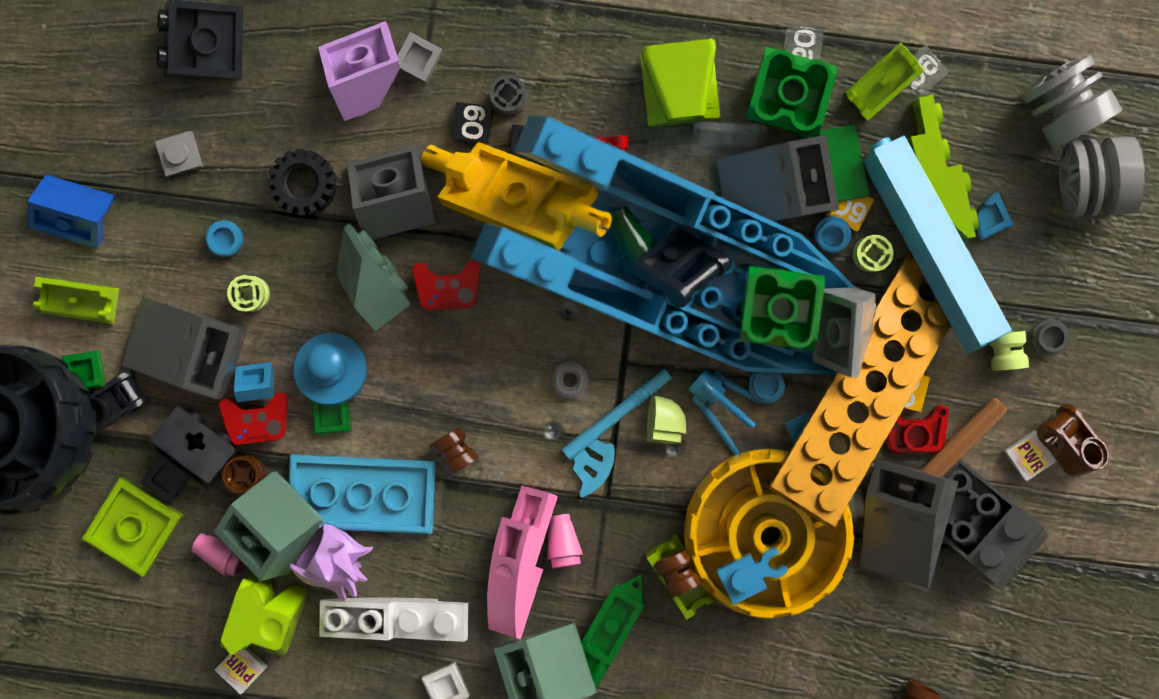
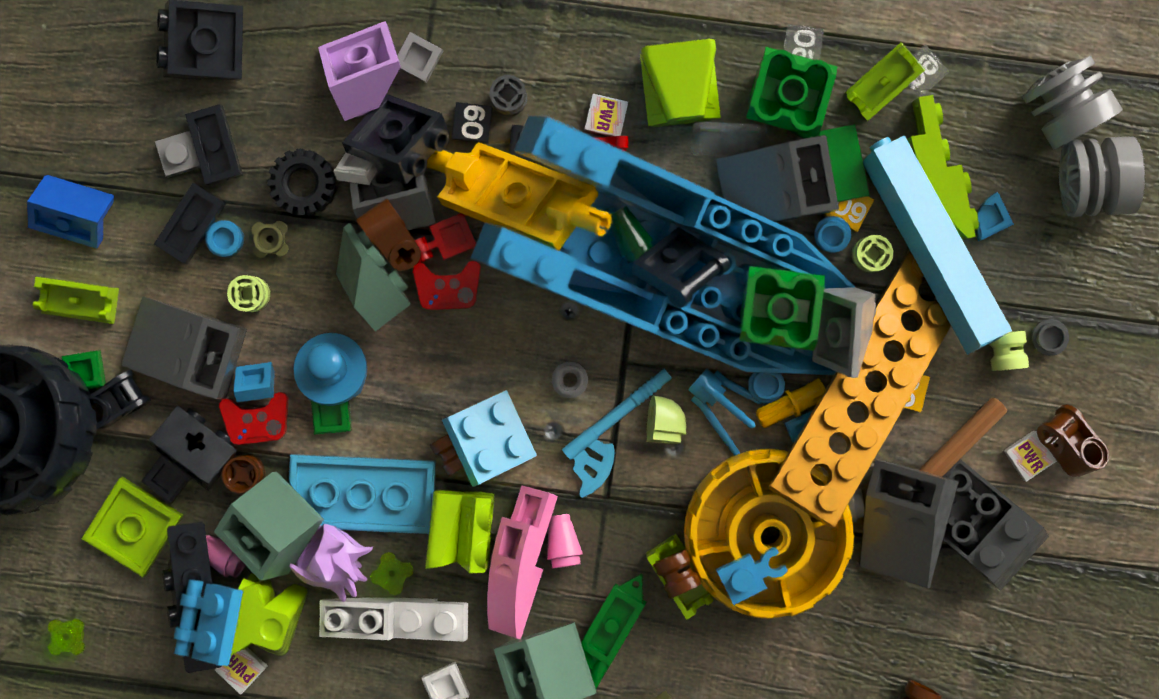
red piece [885,405,949,454] -> none
none -> clear neon green plate [48,619,85,655]
none -> black plate [154,183,226,264]
none -> black bracket [162,522,221,673]
none -> dark azure plate [173,579,243,666]
none -> black plate [185,104,243,186]
none -> olive plate [251,221,289,258]
none -> white tile [334,153,377,185]
none -> black plate [342,94,450,184]
none -> reddish brown piece [356,198,421,271]
none -> clear neon green plate [370,552,413,595]
none -> red plate [415,213,476,263]
none -> lime piece [425,490,494,573]
none -> medium azure plate [442,390,537,487]
none -> tile [585,94,628,137]
none -> yellow axle [756,378,826,428]

